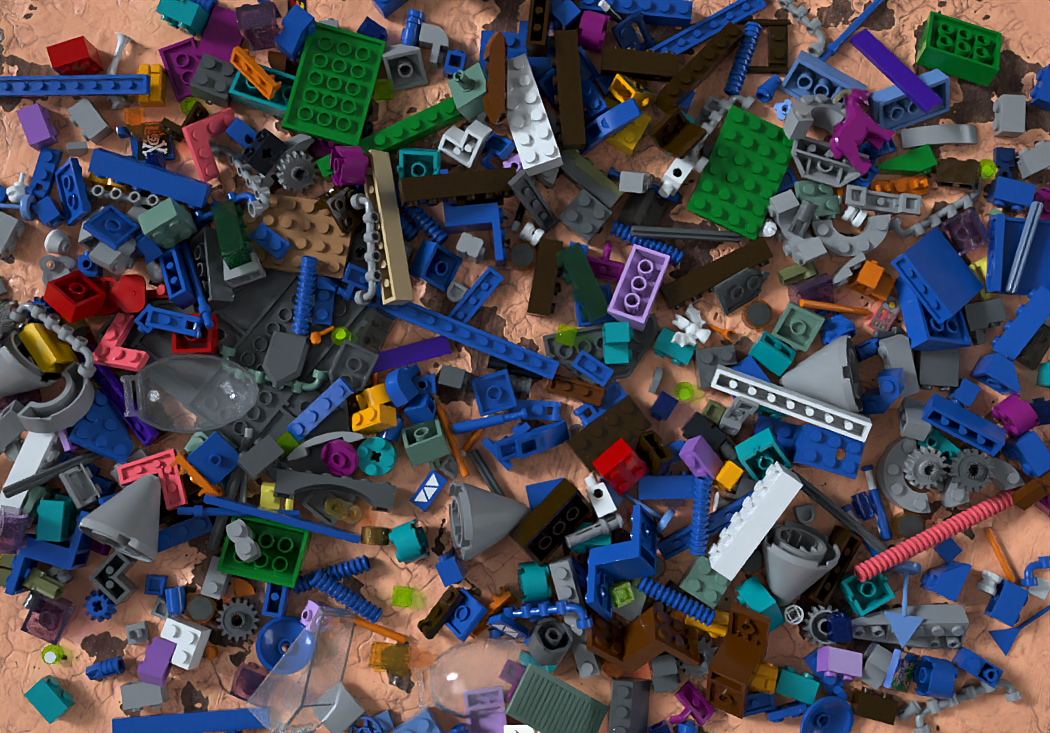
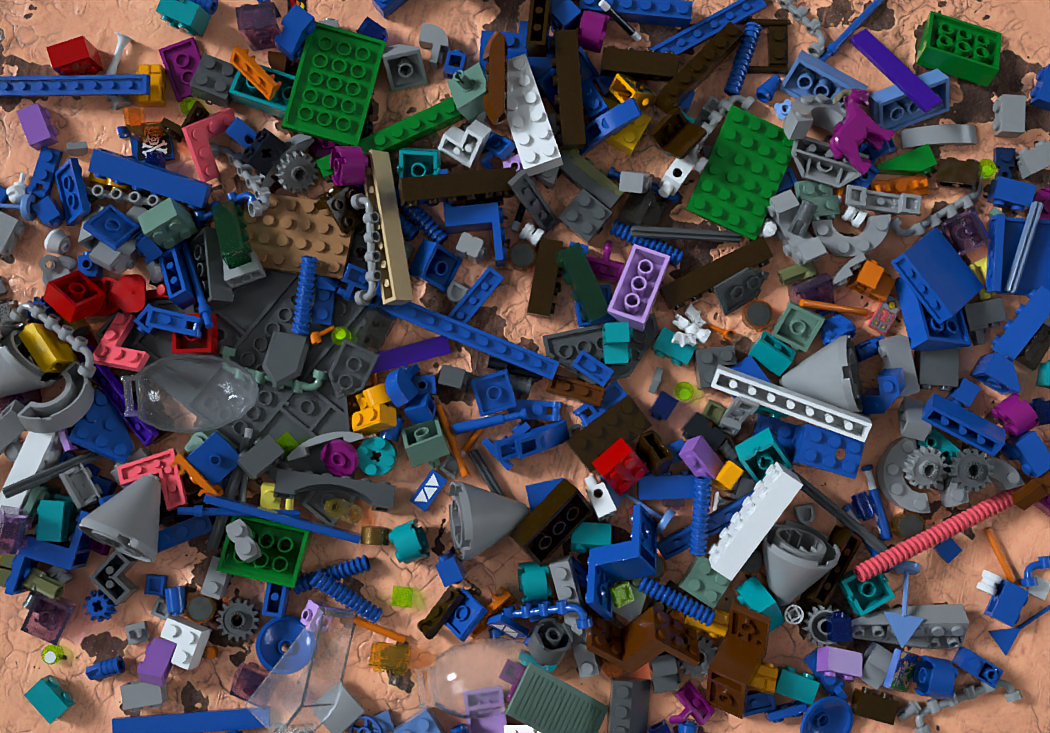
light grey brick [67,97,114,145] -> none
magenta tile [195,5,252,64] -> none
orange tile [233,578,257,598] -> none
blue plate [249,222,292,261] -> none
blue plate [286,377,355,442] -> none
clear neon green plate [374,79,394,101] -> none
blue axle [400,9,426,47] -> none
clear neon green plate [554,323,578,347] -> none
light grey pin [564,511,624,548] -> none
dark blue plate [611,10,656,51] -> none
dark grey bar [873,326,906,339] -> none
blue slope [920,561,972,602] -> none

